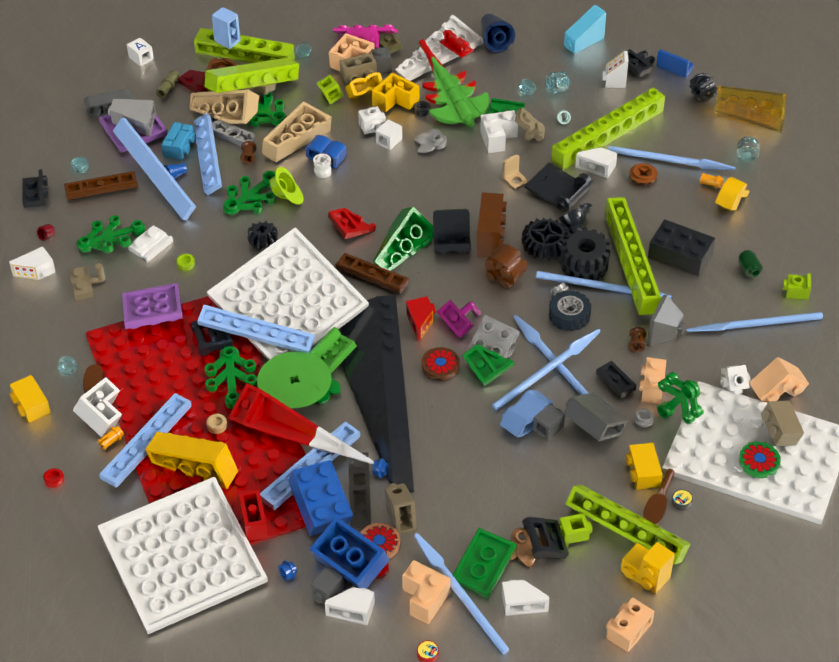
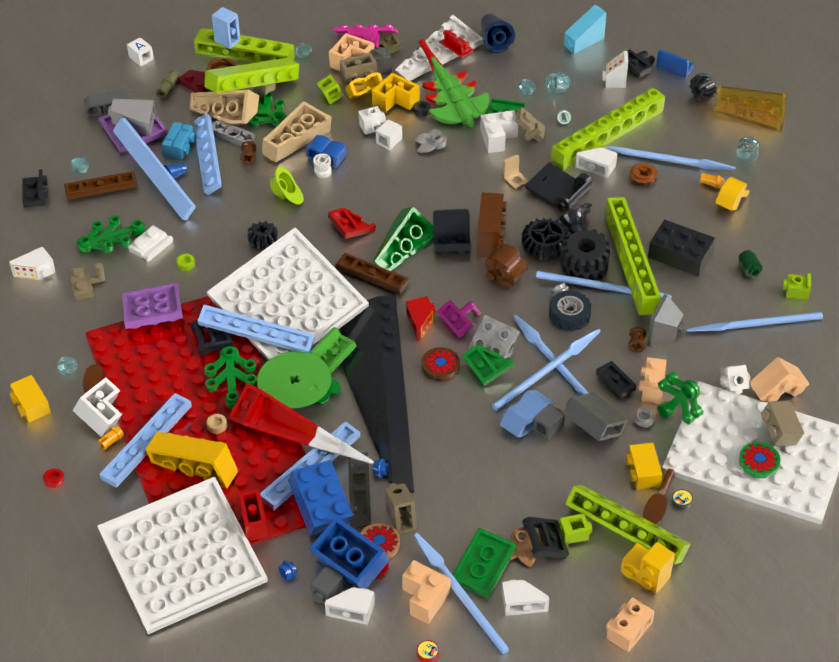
dark red piece [36,224,55,241] -> none
green plant [223,170,275,215] -> none

